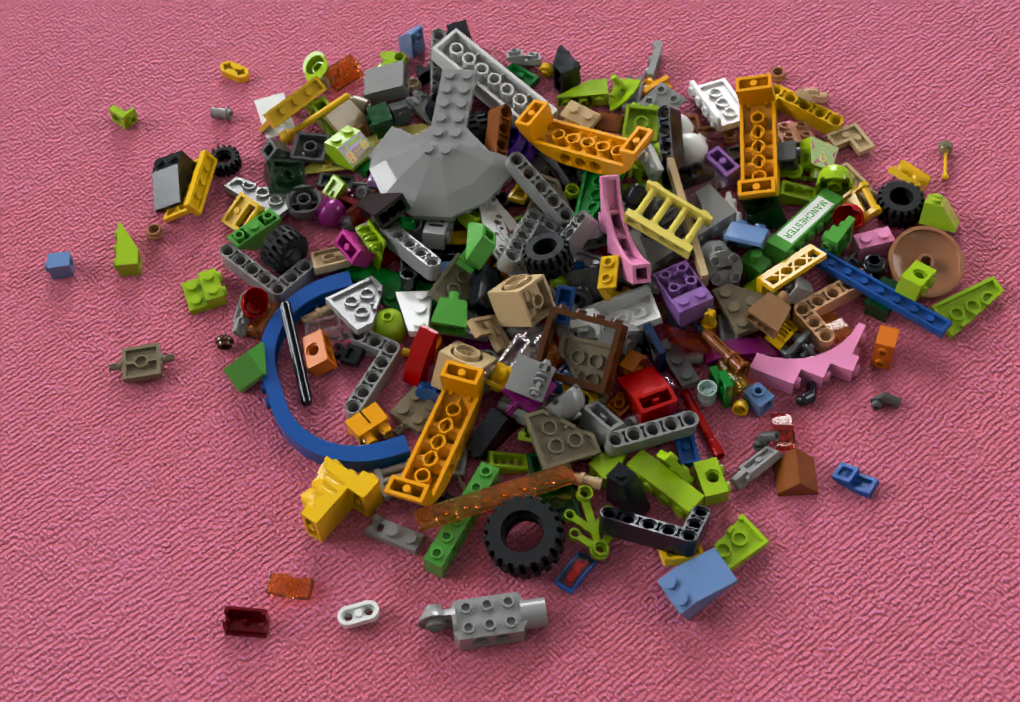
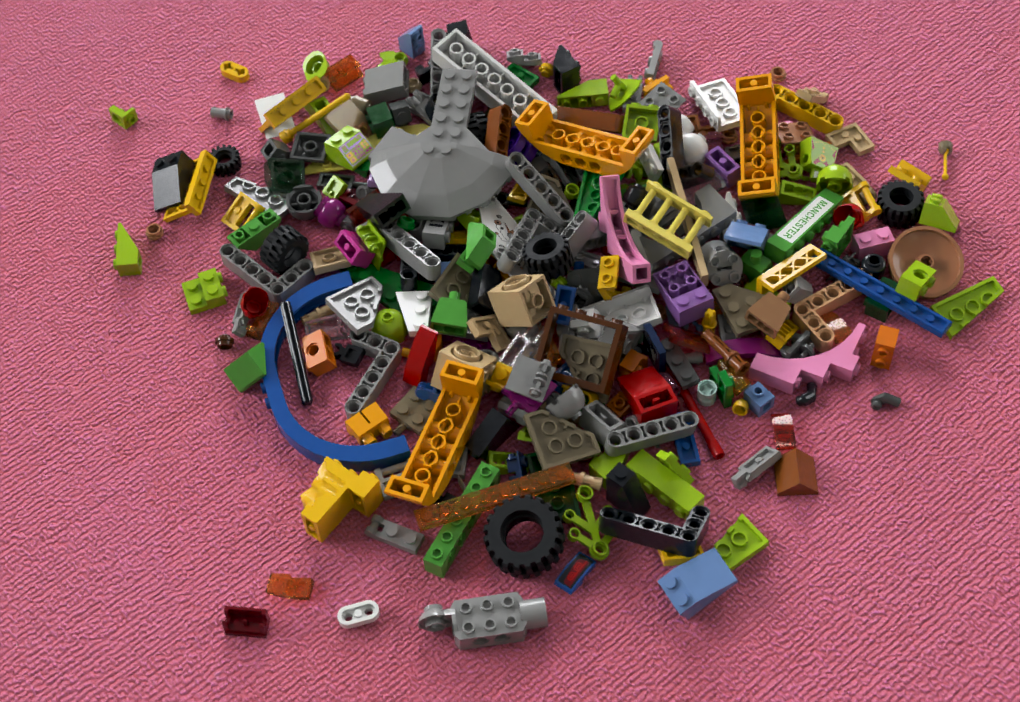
medium blue brick [45,251,74,279] -> none
dark tan plate [109,343,175,384] -> none
tan bracket [559,100,601,129] -> none
lime brick [692,457,731,507] -> none
dark grey arm [752,431,780,451] -> none
dark grey brick [777,140,801,171] -> none
blue slope [831,462,879,499] -> none
none -> dark blue hinge [506,451,531,495]

